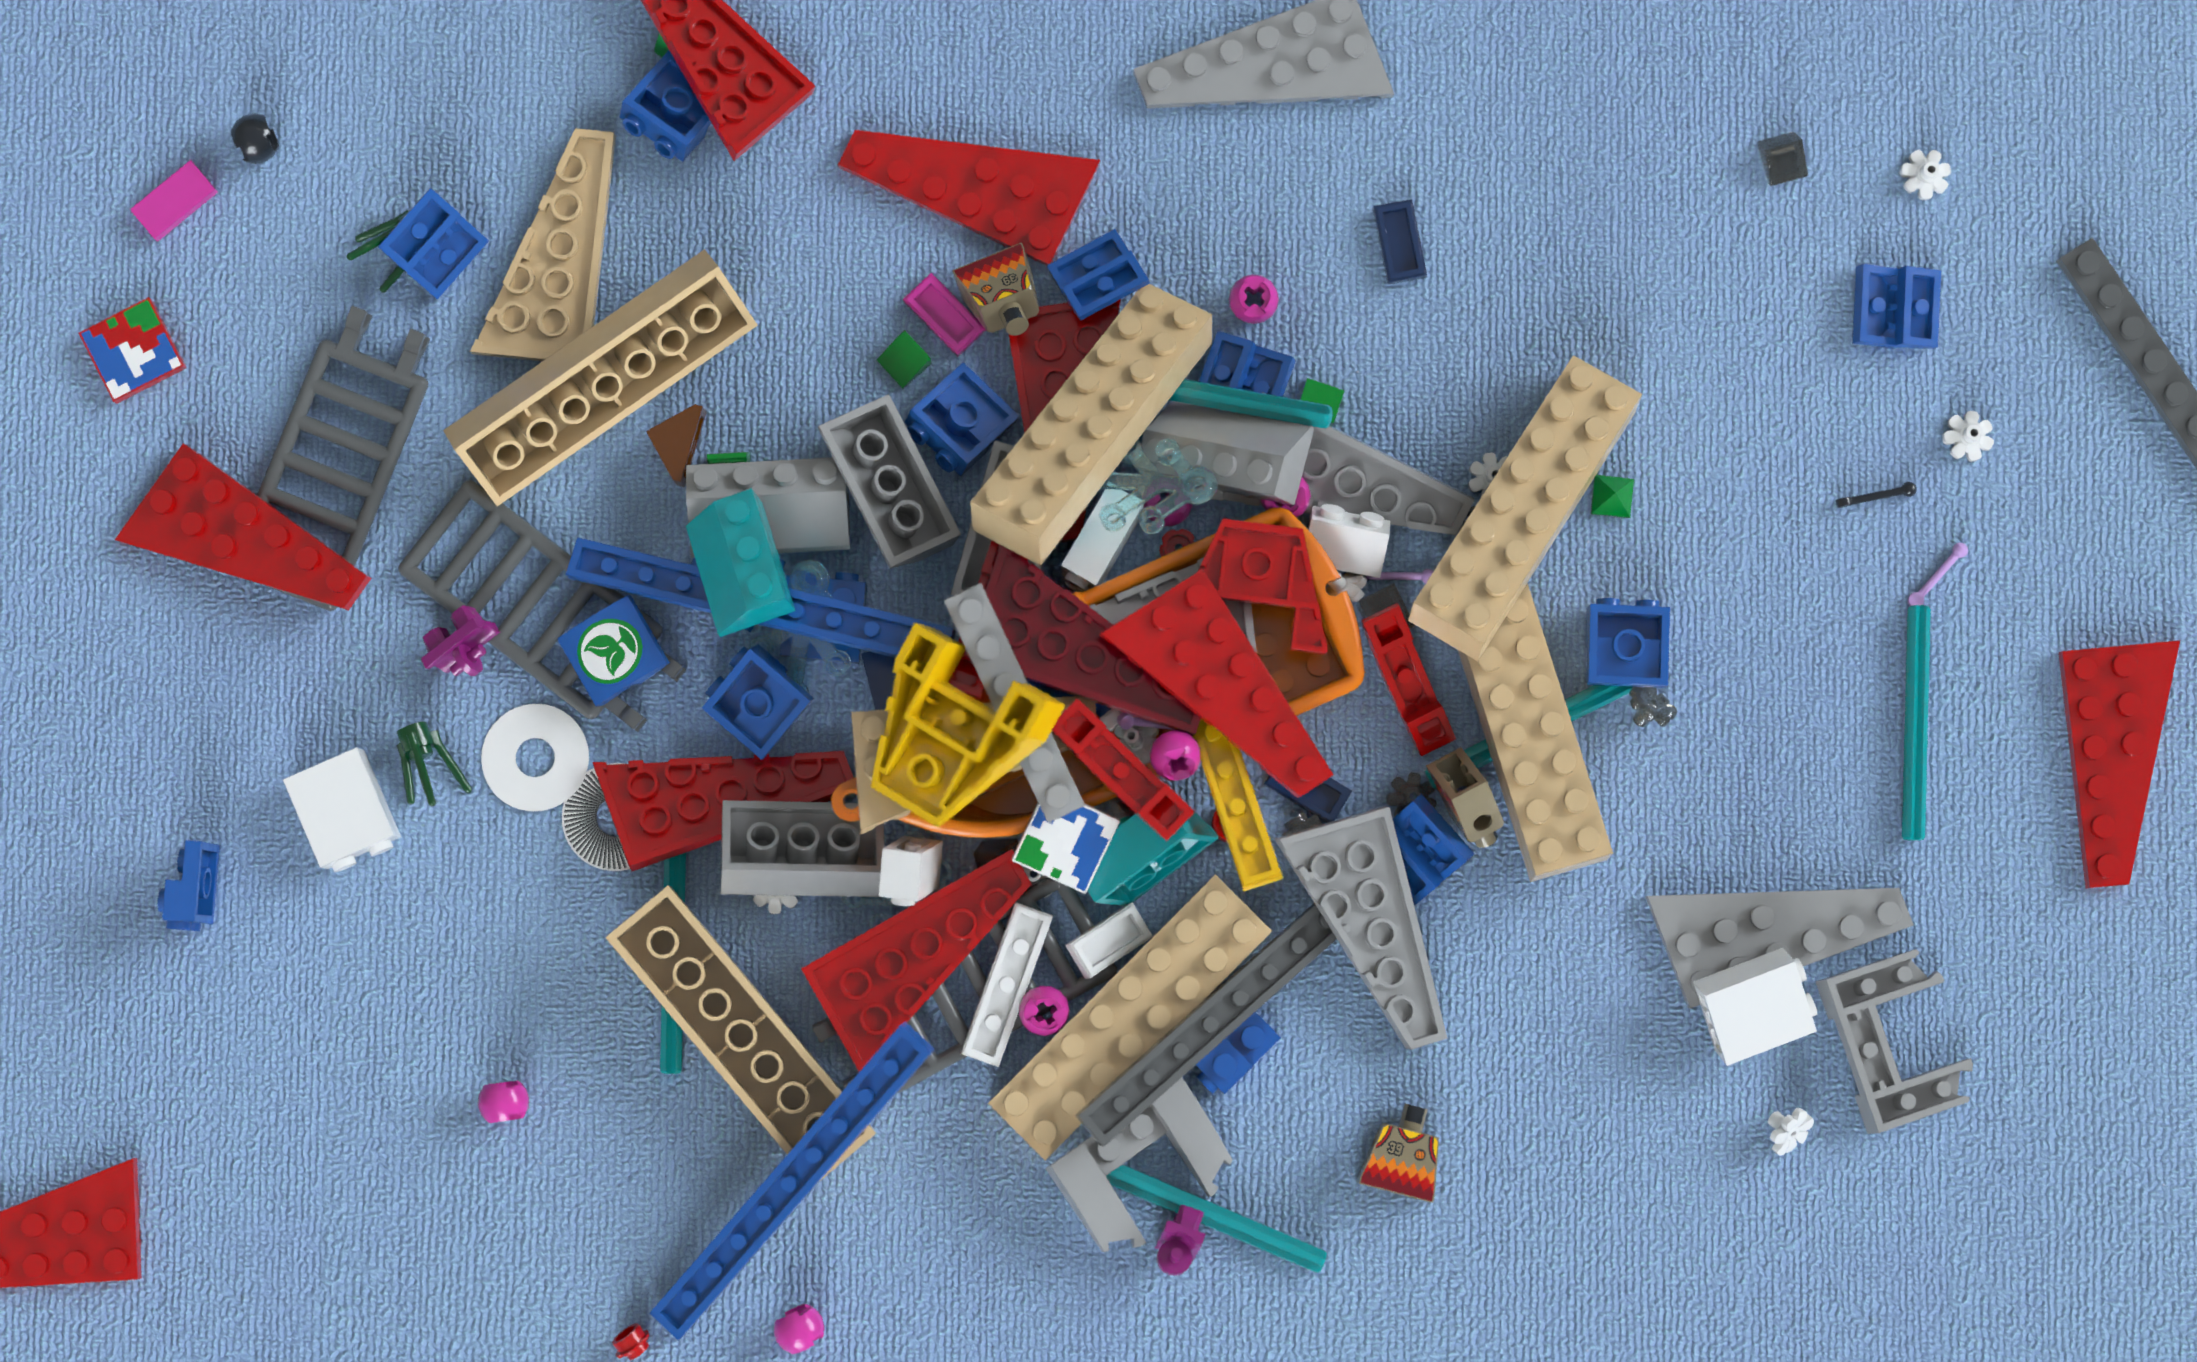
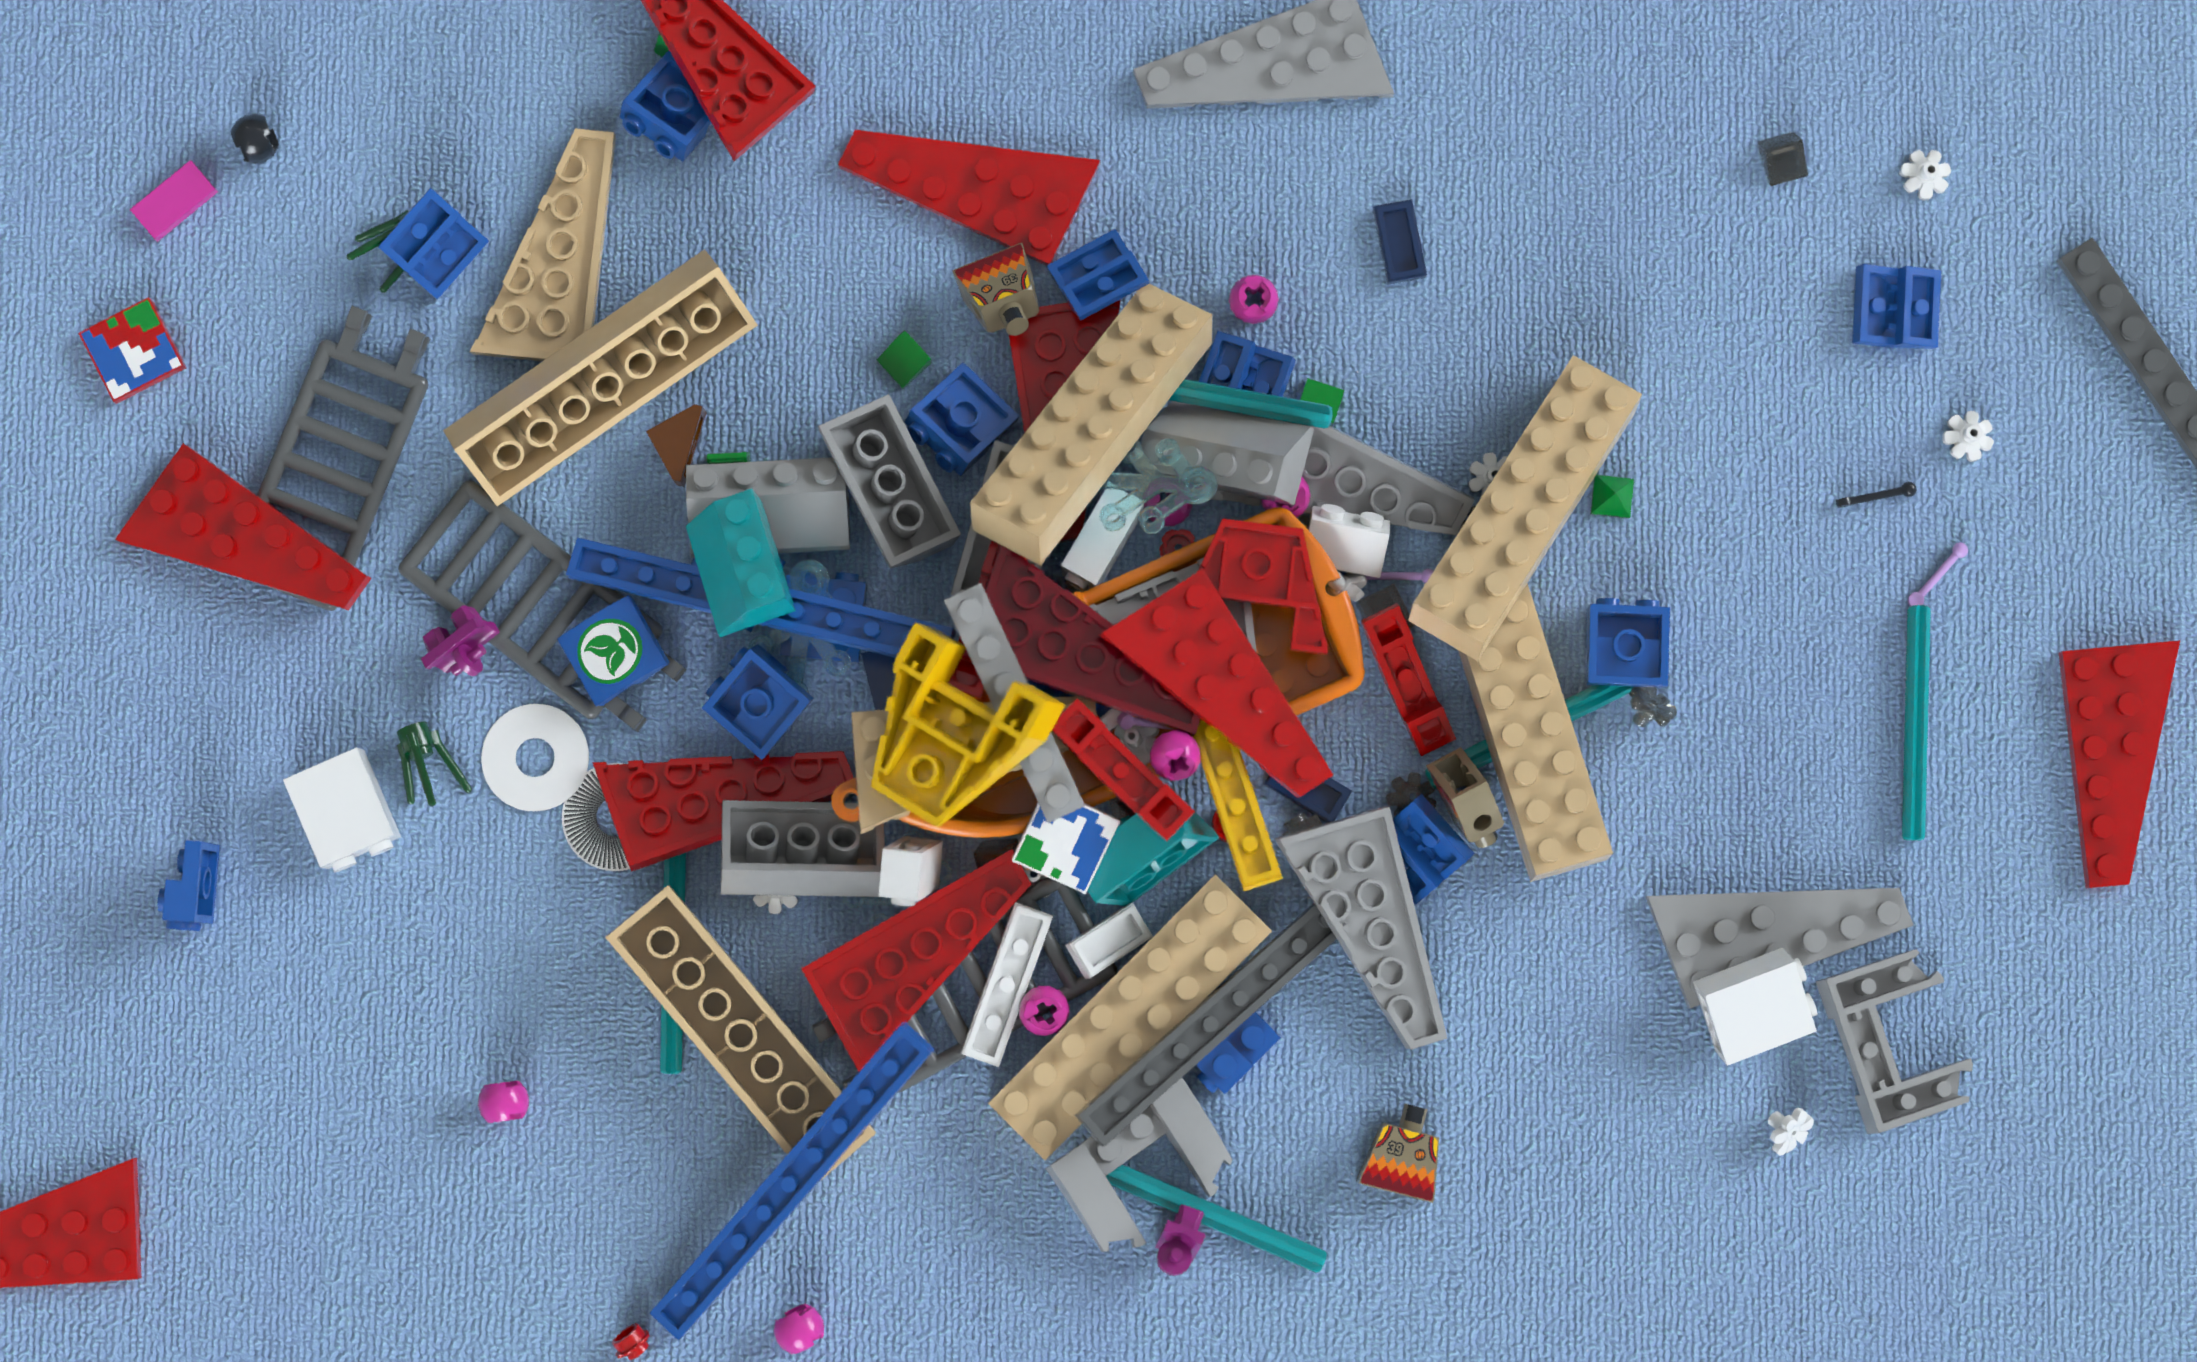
dark pink tile [903,273,986,357] -> none

